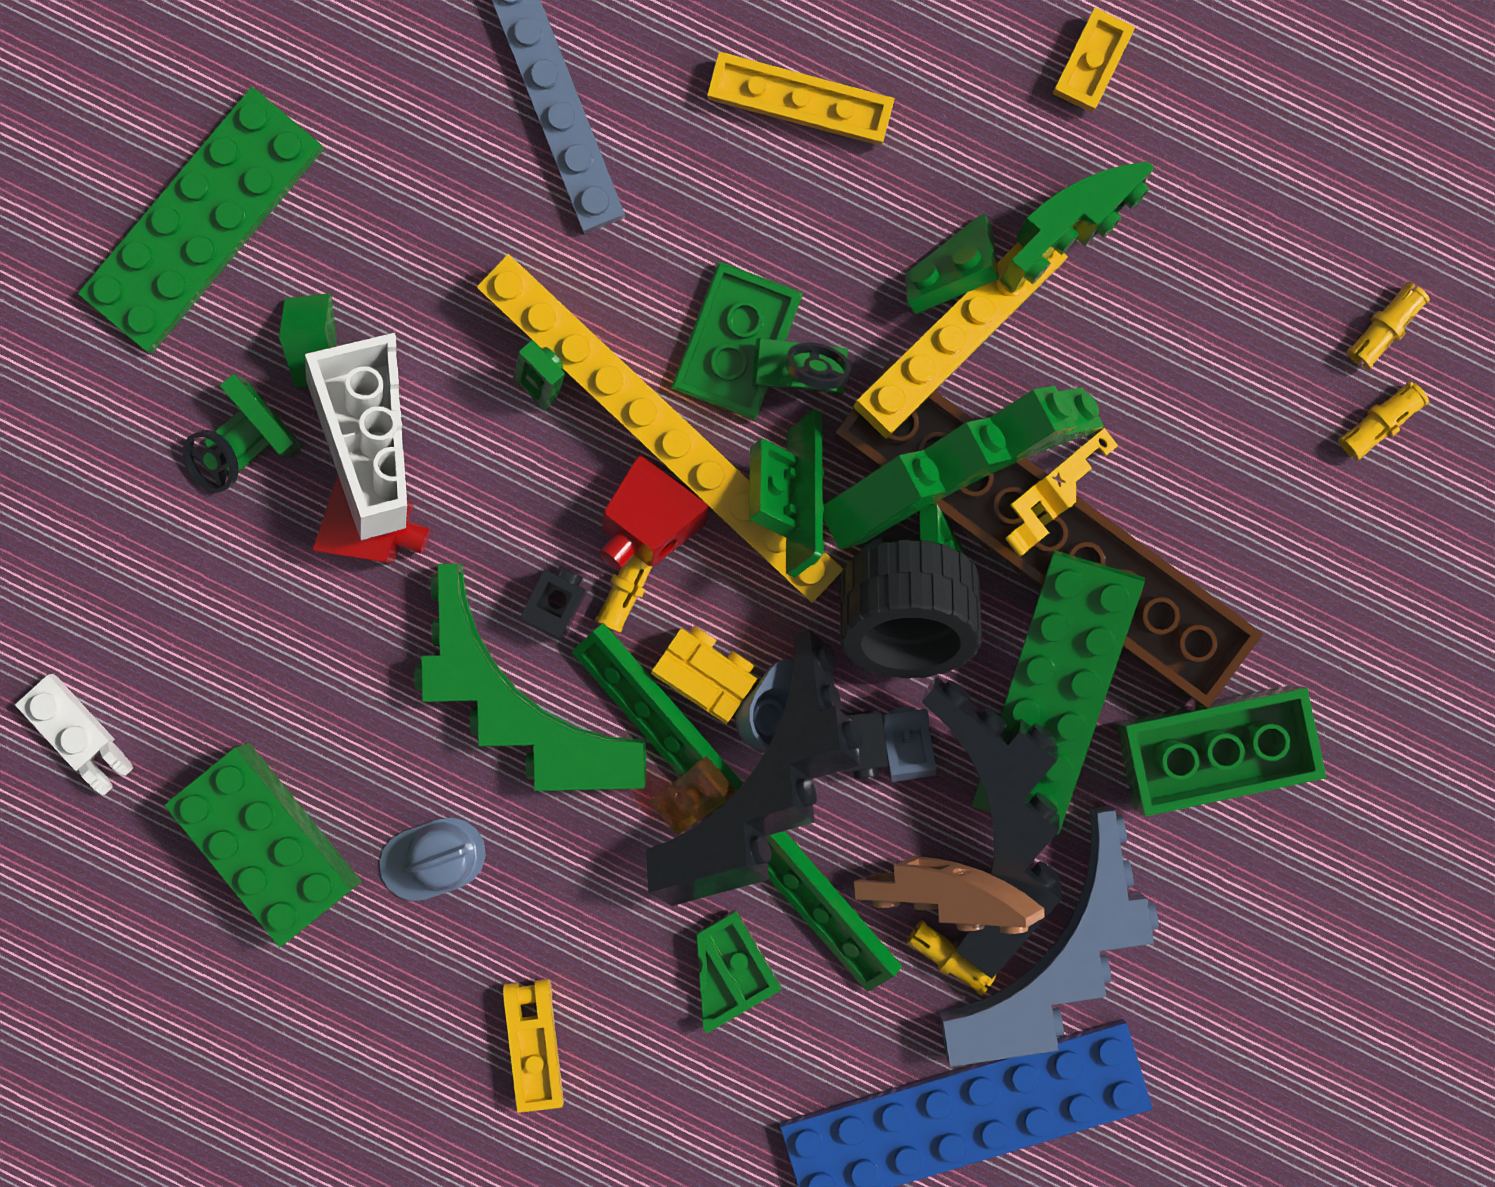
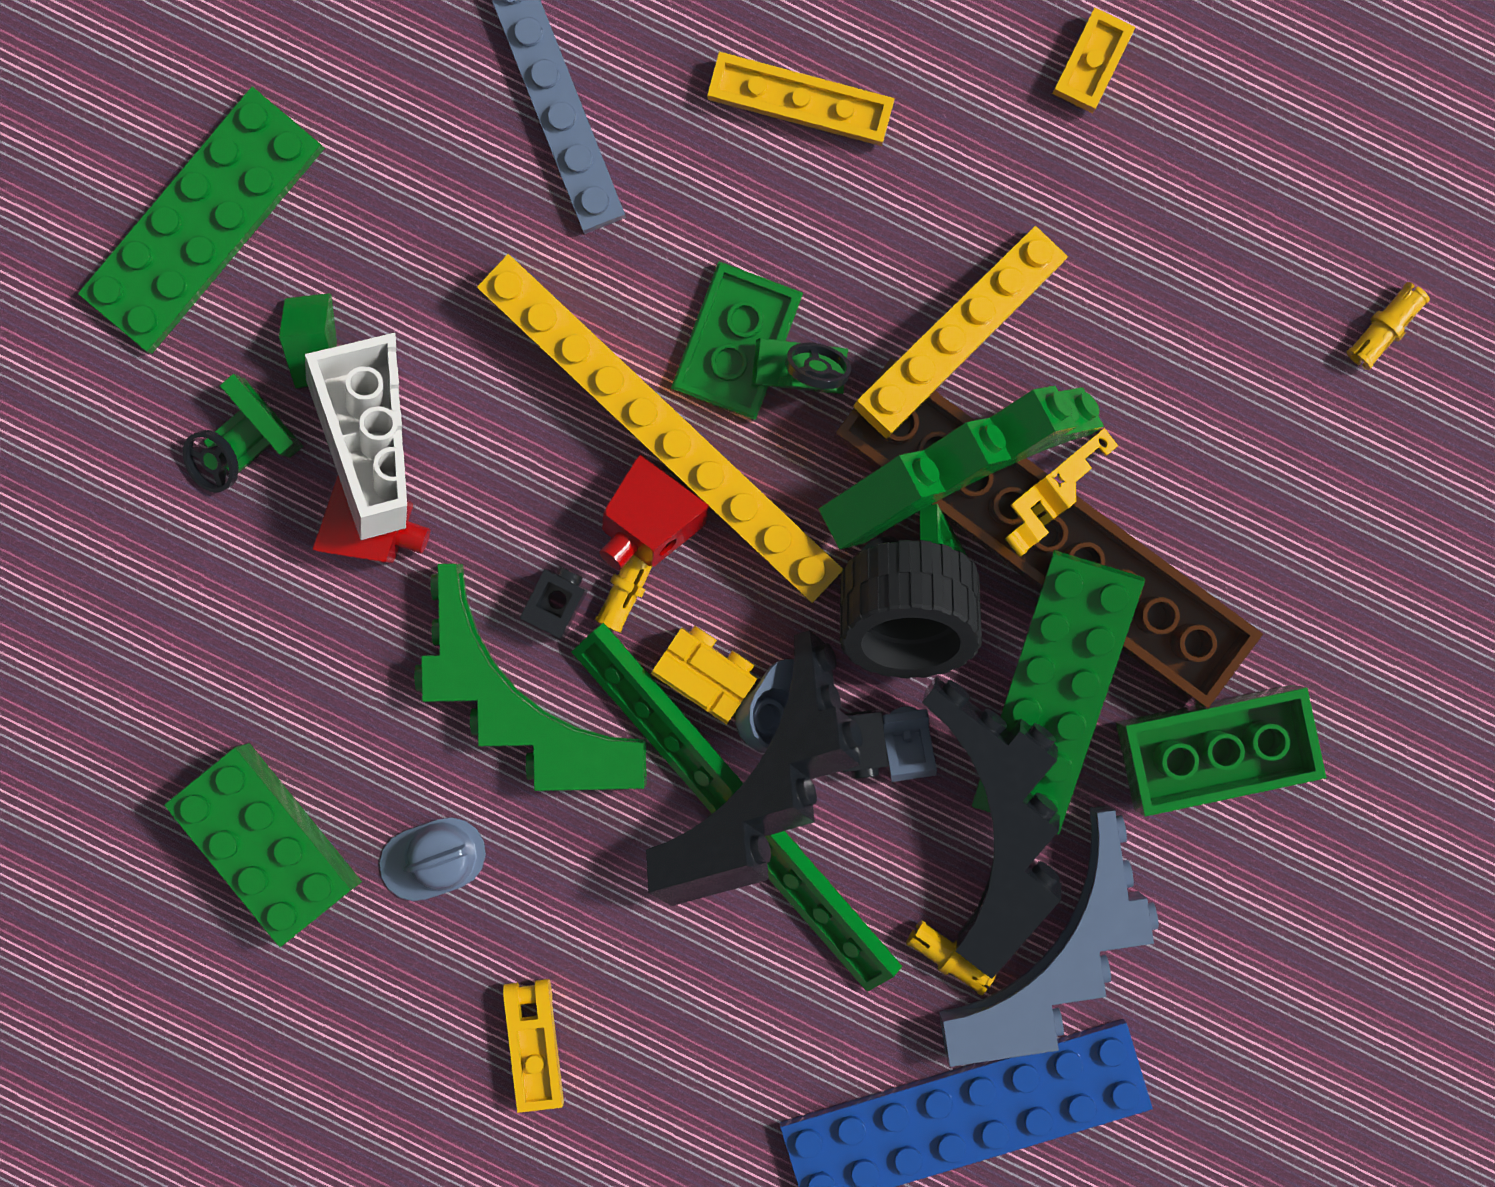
white hinge [15,674,133,795] -> none
green plate [513,340,565,410] -> none
clear orange plate [648,756,736,836] -> none
green wing [697,909,782,1034] -> none
green bracket [749,409,824,577] -> none
nougat slope [854,856,1045,934] -> none
green wing [905,214,999,314] -> none
green slope [1000,162,1155,292] -> none
yellow pin [1338,381,1429,461] -> none

